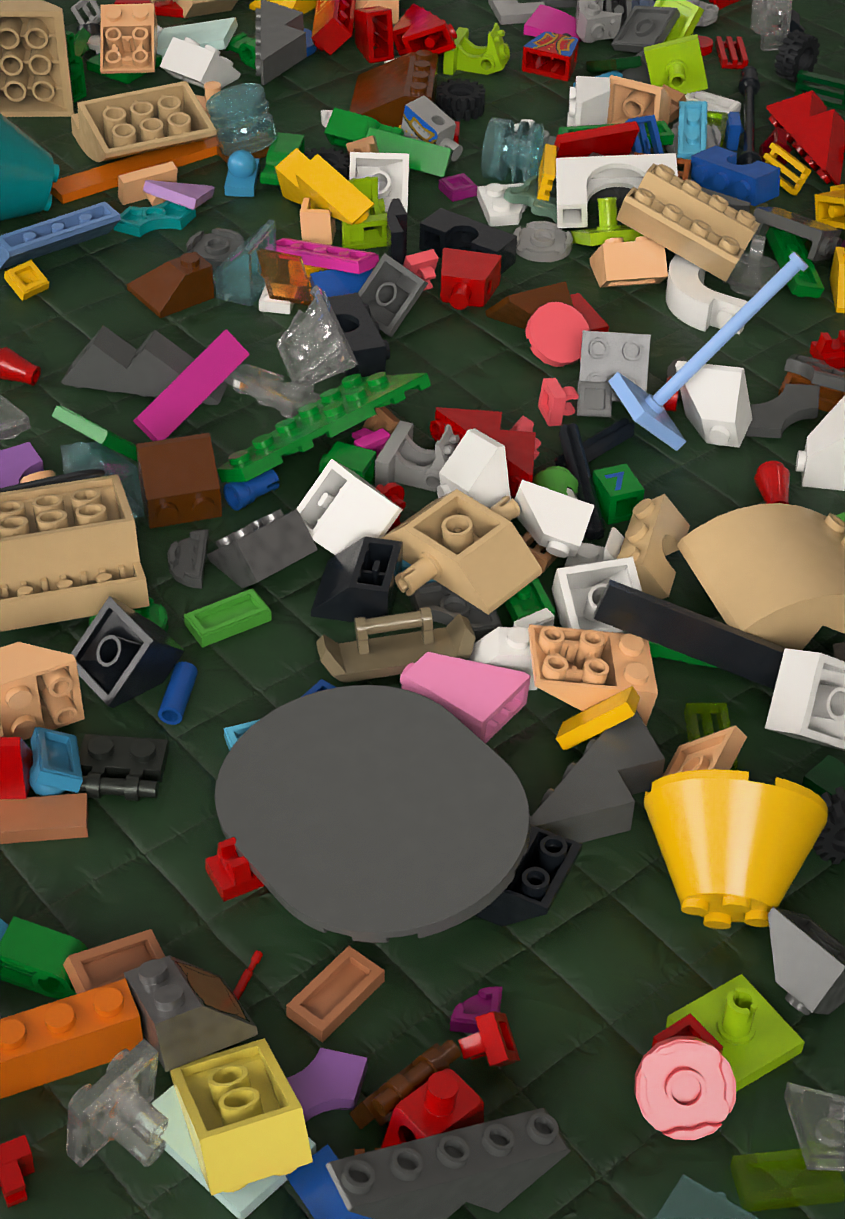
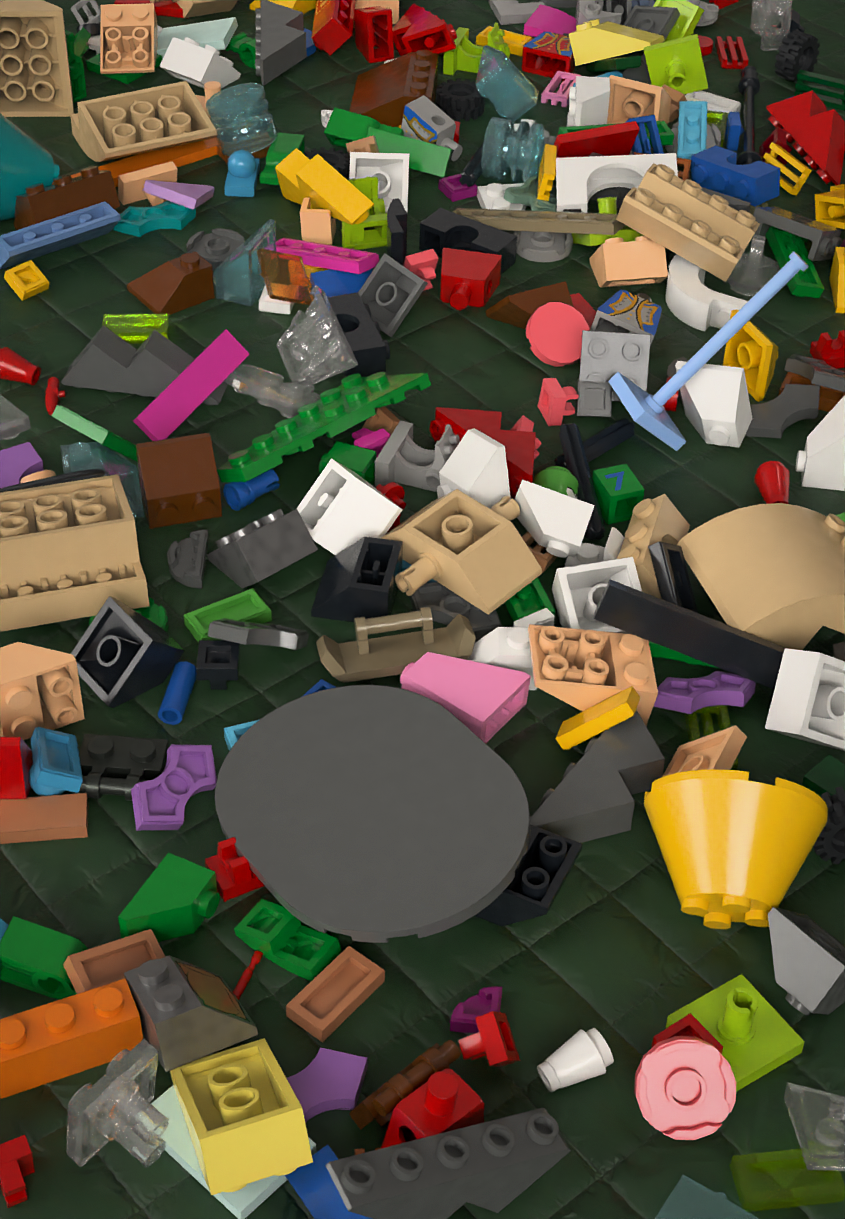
none -> reddish brown slope [14,166,121,230]
none -> red helmet [45,377,66,415]
none -> clear neon green tile [102,314,170,343]
none -> green slope [118,852,220,942]
none -> medium lavender tile [131,744,217,831]
none -> black tile [196,640,240,690]
none -> dark grey tile [208,618,309,650]
none -> green slope [234,899,342,981]
none -> dark tan tile [452,208,625,235]
none -> black axle [459,133,502,187]
none -> clear light blue slope [475,45,539,123]
none -> yellow tile [476,26,534,56]
none -> white cone [537,1028,614,1093]
none -> bright pink tile [541,71,581,108]
none -> light yellow slope [569,19,665,66]
none -> torso [590,290,662,347]
none -> black tile [648,542,698,613]
none -> medium lavender tile [654,671,756,714]
none -> yellow slope [723,309,779,402]

